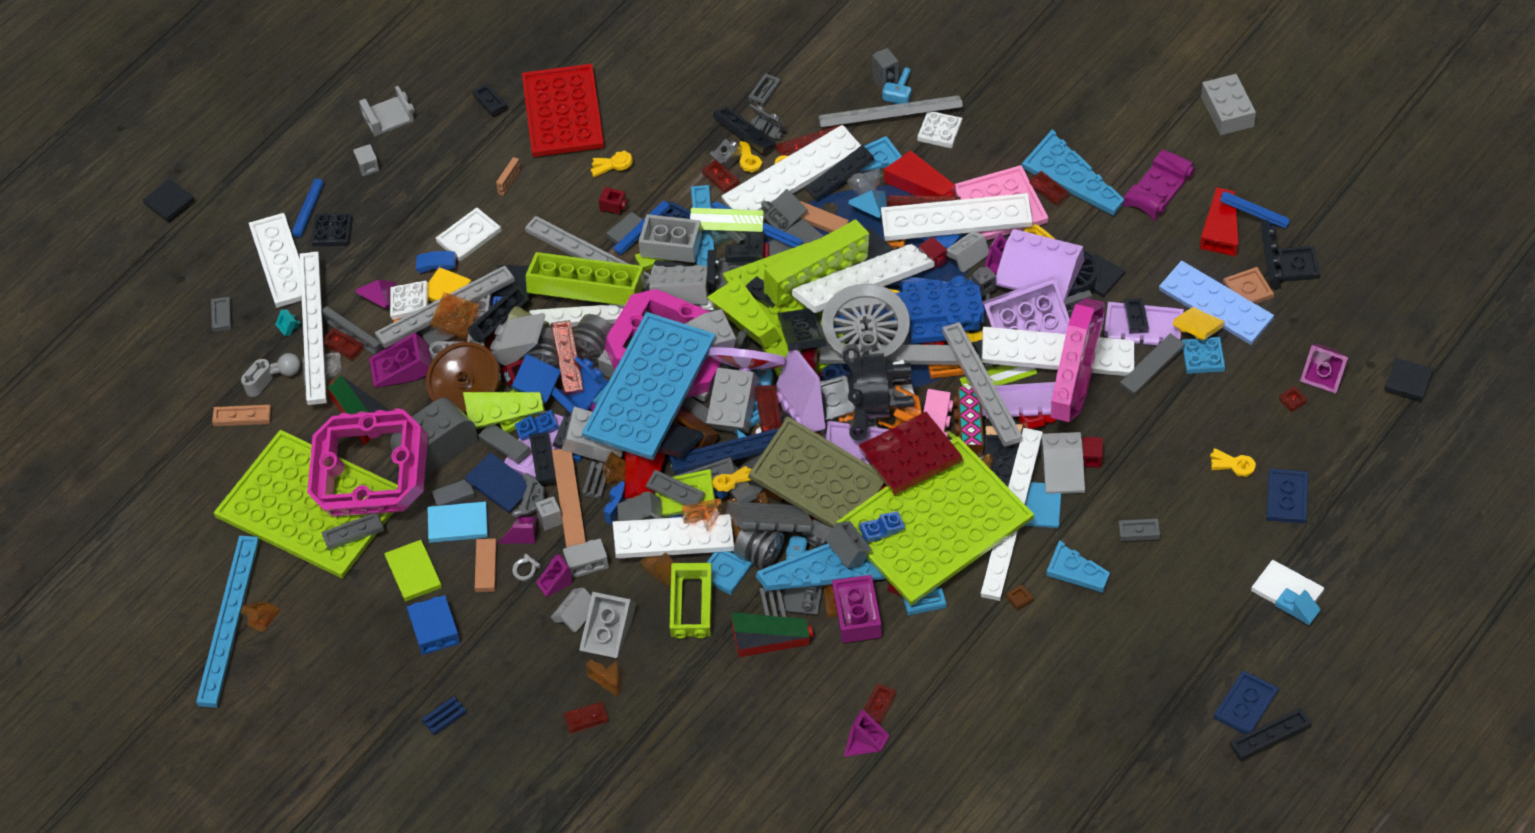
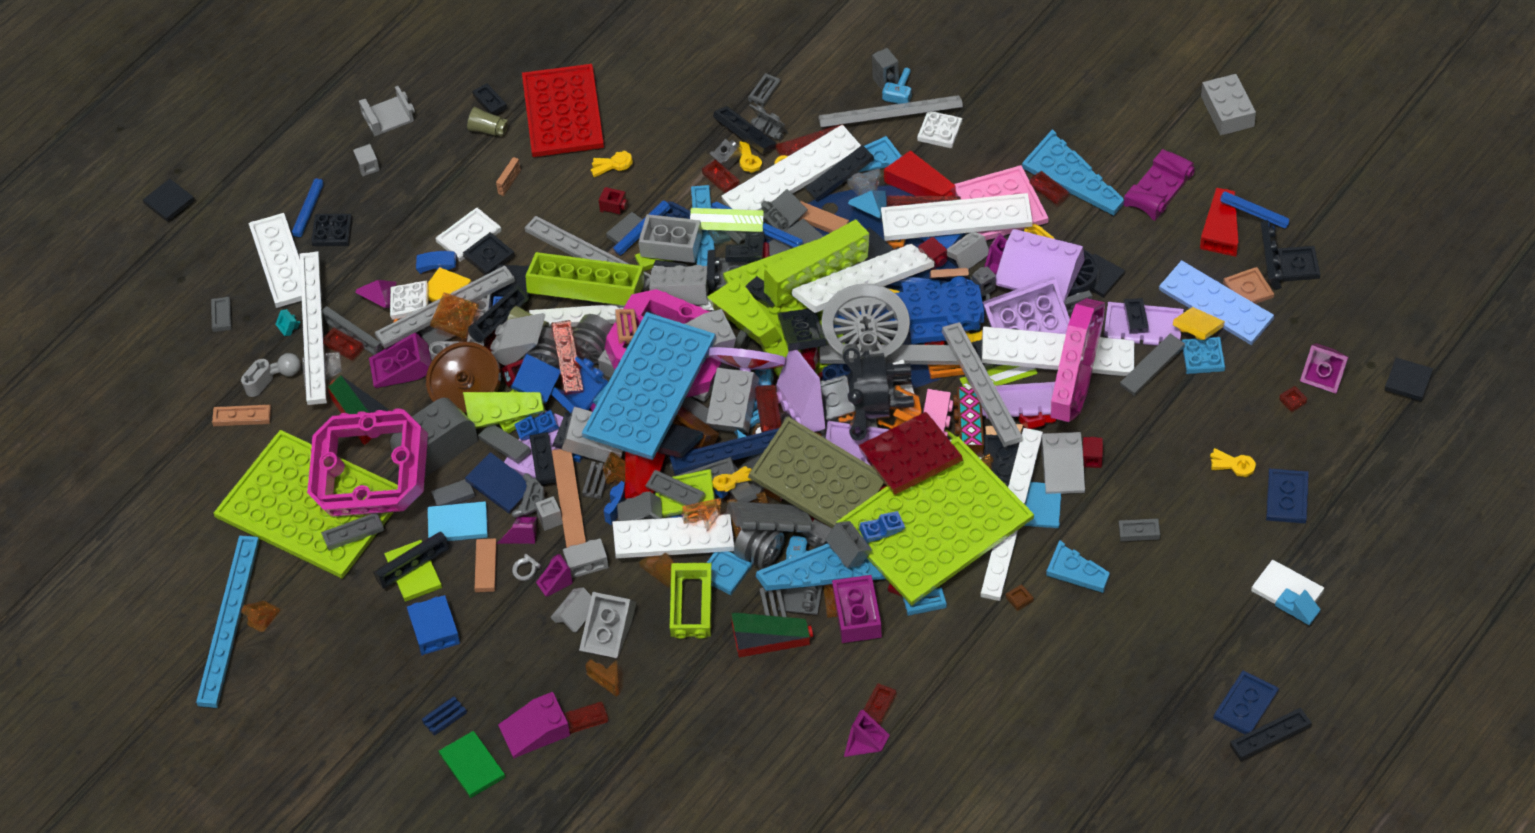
none -> black brick [373,531,449,589]
none -> green tile [438,731,505,798]
none -> black plate [463,232,515,275]
none -> olive plant [467,107,508,137]
none -> magenta slope [498,692,570,758]
none -> nougat tile [615,309,637,344]
none -> nougat tile [929,268,969,279]

